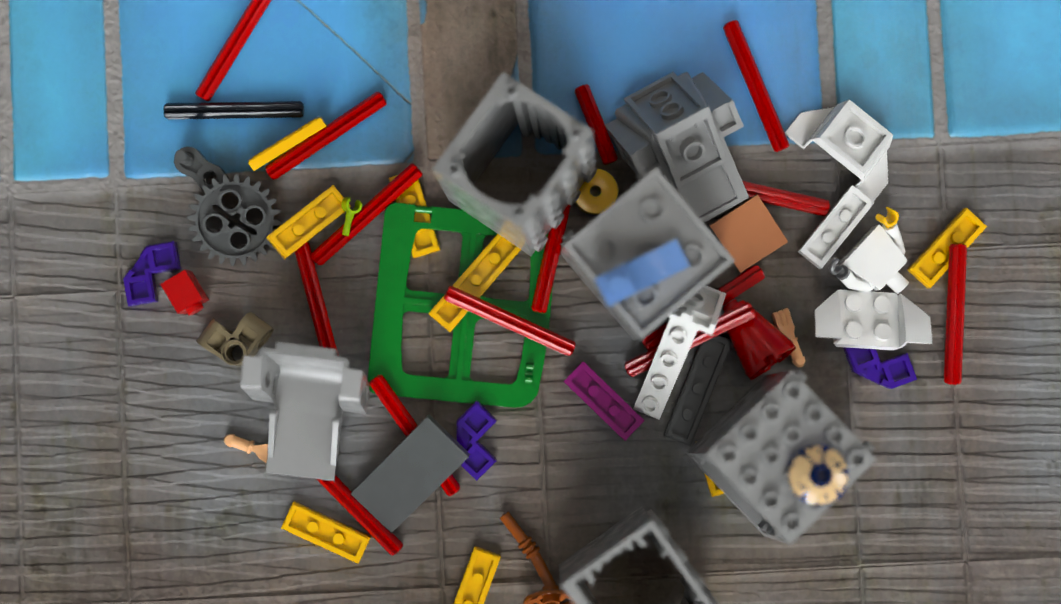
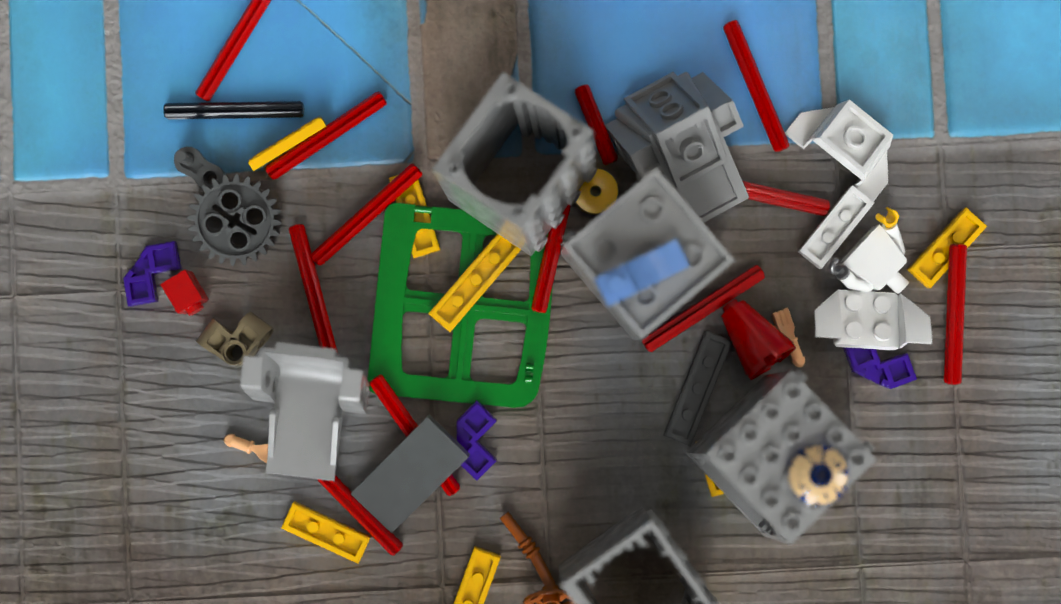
yellow tile [266,185,351,260] -> none
lime hand [341,197,362,236] -> none
red axle [444,286,576,356] -> none
magenta plate [563,361,645,441] -> none
red axle [624,302,756,377] -> none
white bracket [633,286,726,420] -> none
nougat tile [709,194,788,273] -> none

